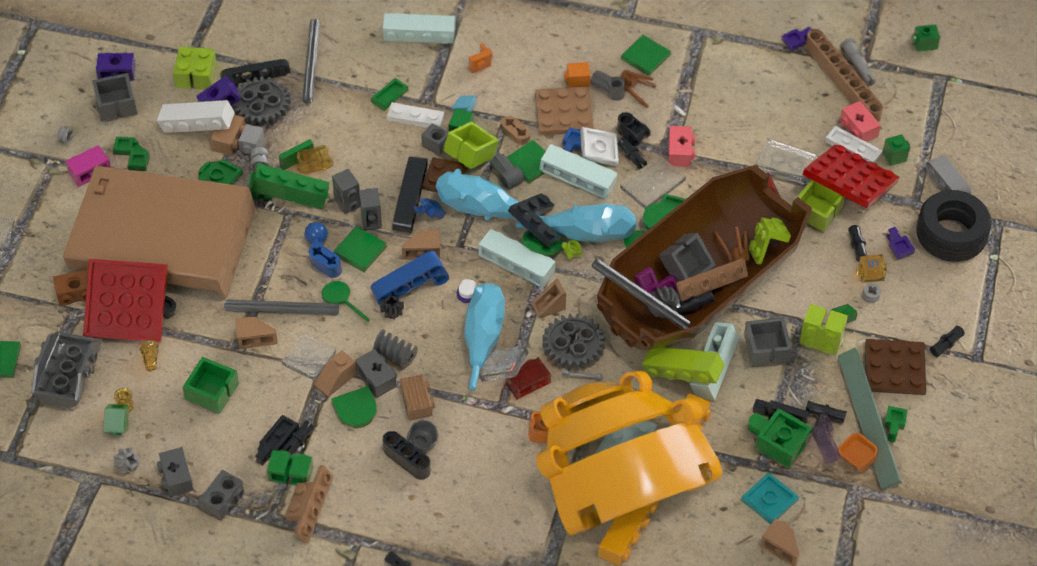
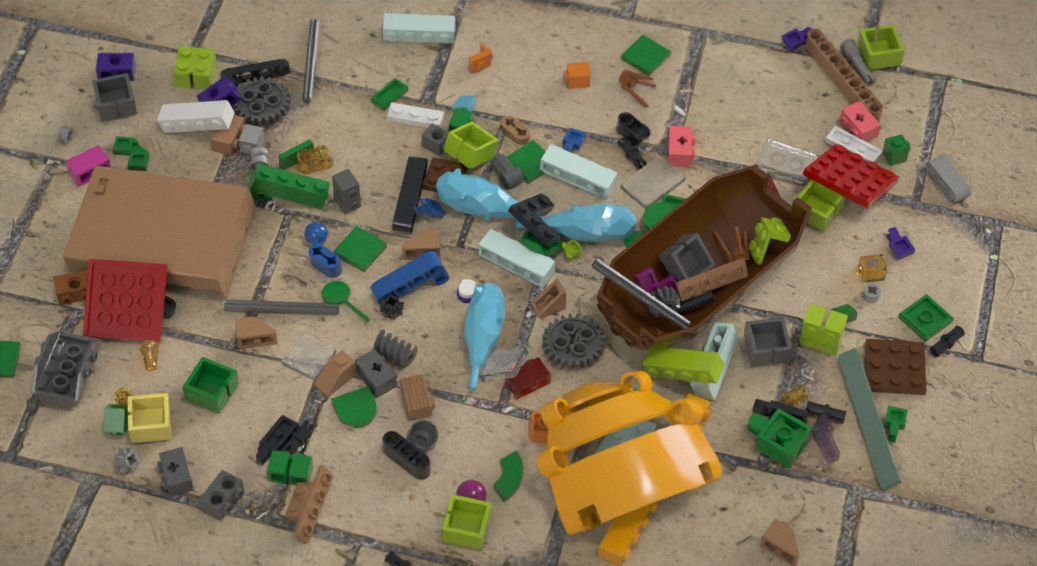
green tile [198,160,243,185] -> none
dark grey brick [359,188,382,231] -> none
medium nougat plate [535,87,594,136] -> none
light grey hinge [562,370,603,381] -> none
white tile [580,127,619,166] -> none
dark grey piece [590,70,625,101] -> none
teal tile [741,472,799,524] -> none
orange piece [838,433,878,472] -> none
black pin [848,225,868,262] -> none
green brick [911,24,940,51] -> none
black tyre [916,190,992,262] -> none
none -> light yellow piece [128,393,172,443]
none -> lime piece [442,495,492,550]
none -> magenta hair [456,479,487,502]
none -> green tile [493,450,523,502]
none -> clear yellow bush [781,384,808,406]
none -> lime piece [857,24,905,70]
none -> green tile [898,294,954,342]

